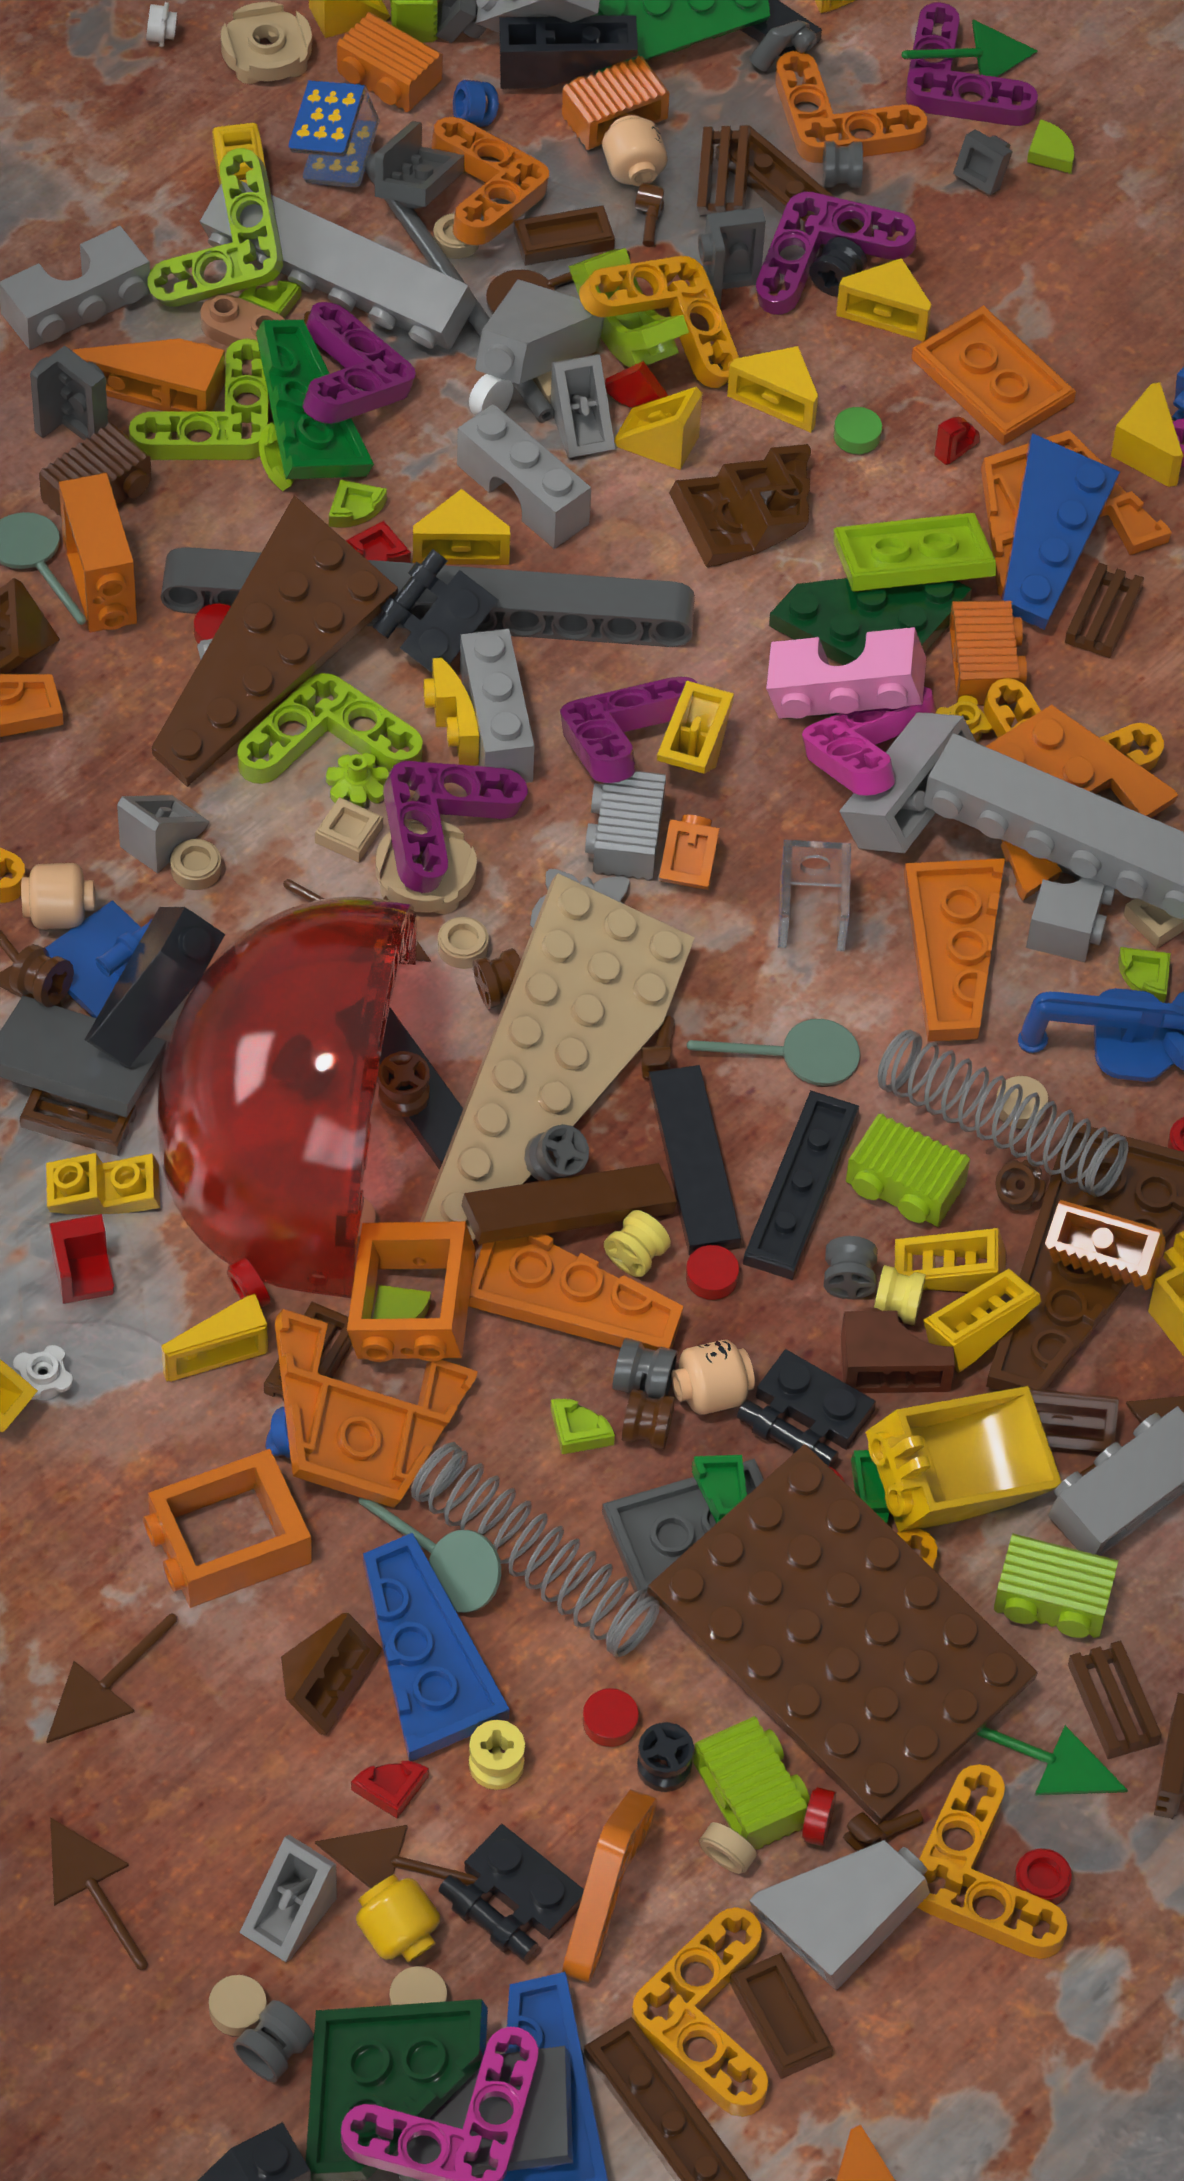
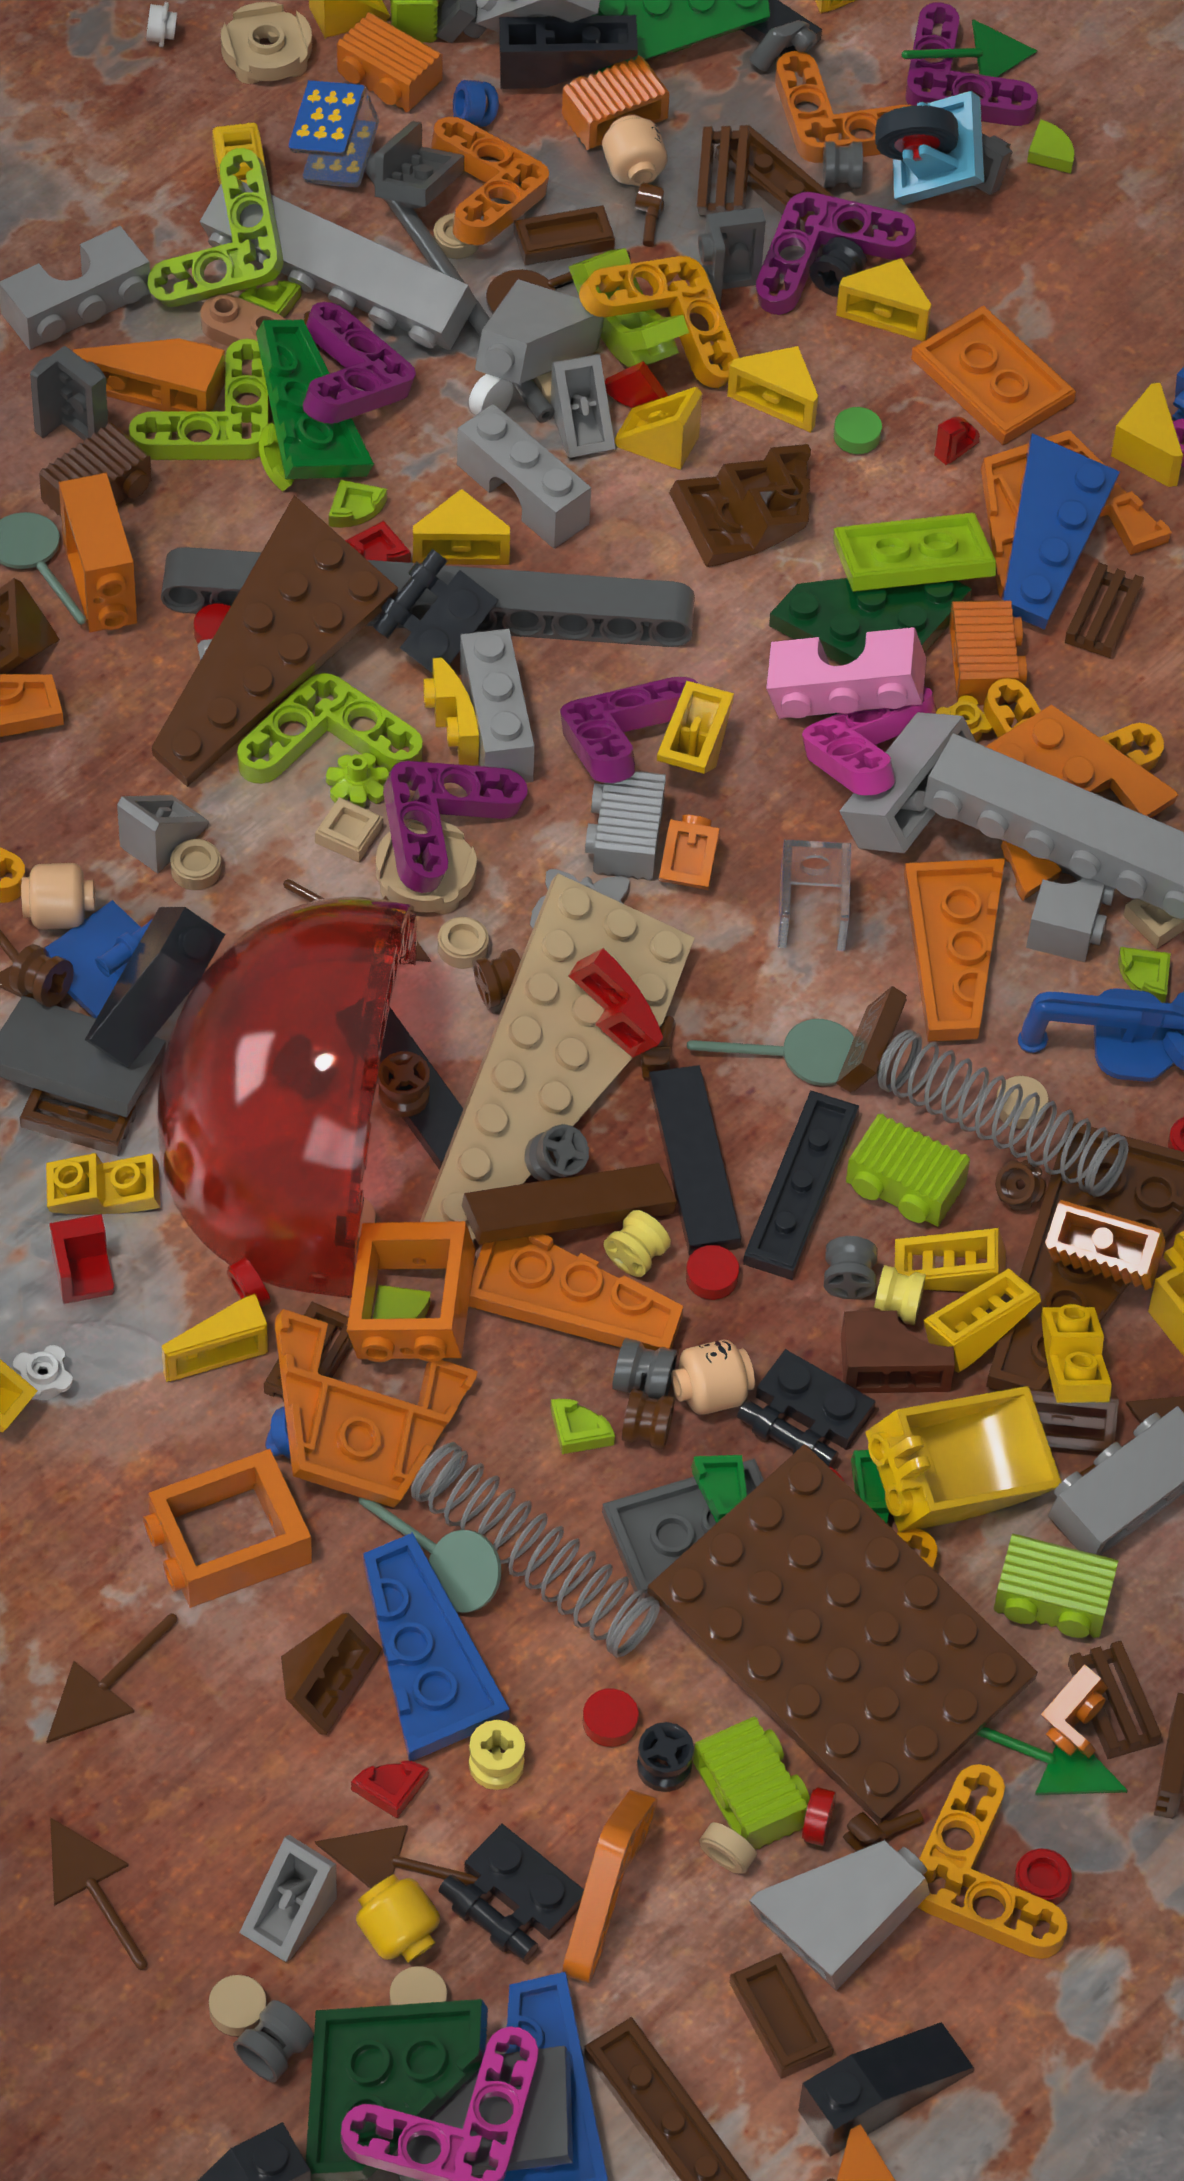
light orange beam [631,1907,768,2117] -> none
none -> red slope [568,948,663,1058]
none -> black slope [798,2022,974,2156]
none -> reddish brown tile [836,986,907,1093]
none -> medium azure plate [875,91,984,205]
none -> yellow slope [1041,1304,1112,1403]
none -> bracket [1041,1664,1108,1759]

